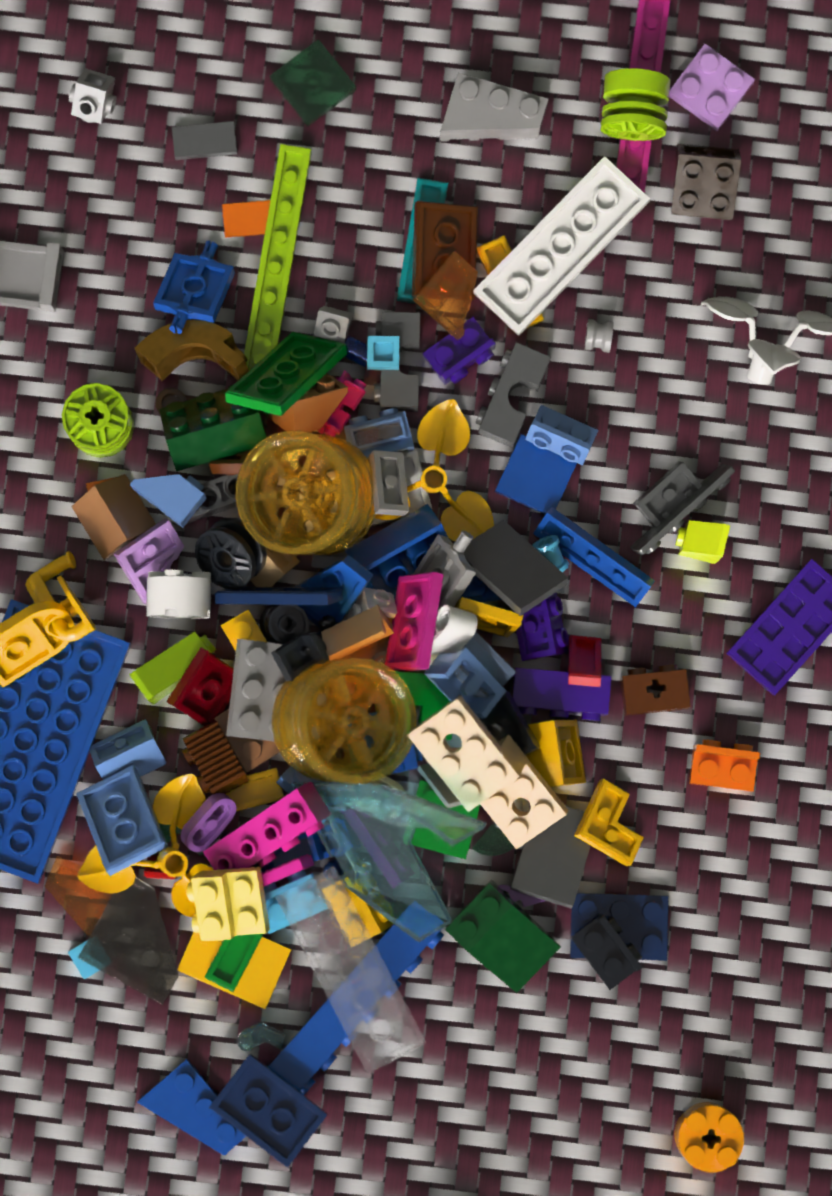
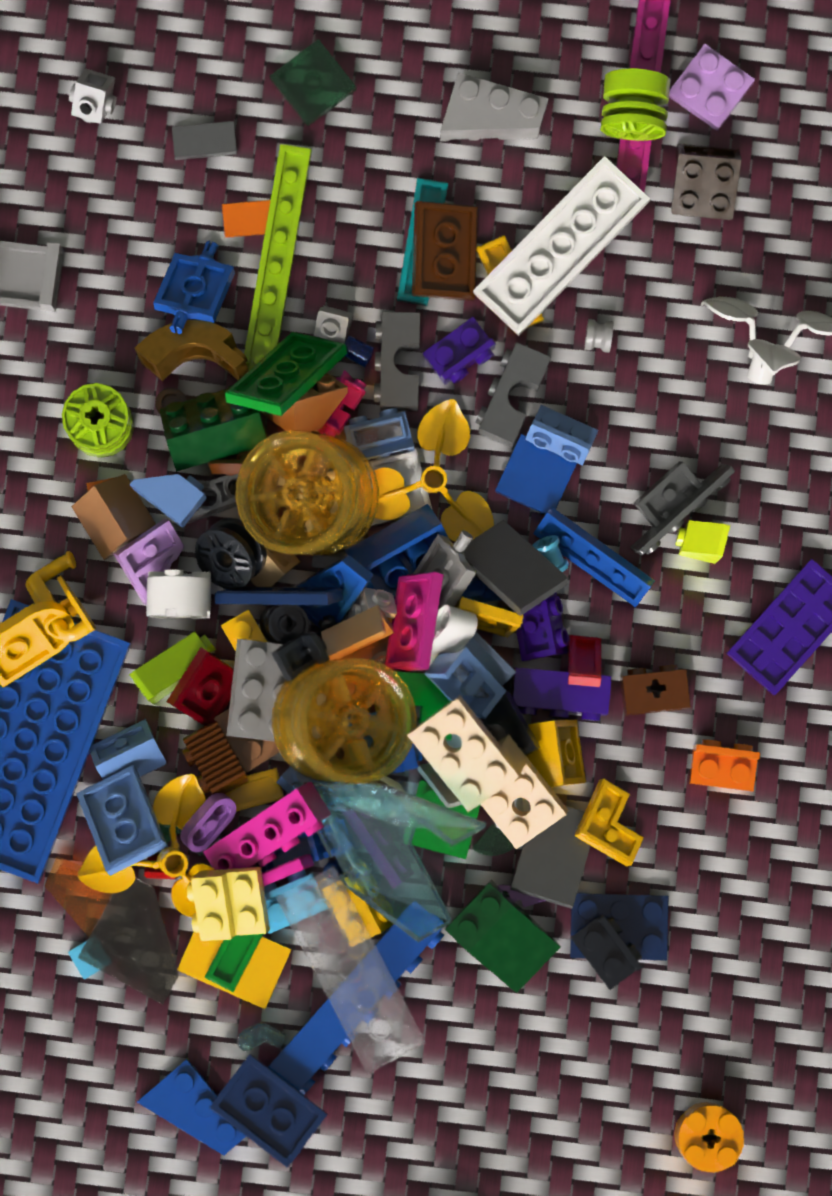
medium azure tile [367,336,399,370] -> none
light grey plate [369,450,409,516] -> none
clear orange wing [412,251,478,340] -> none

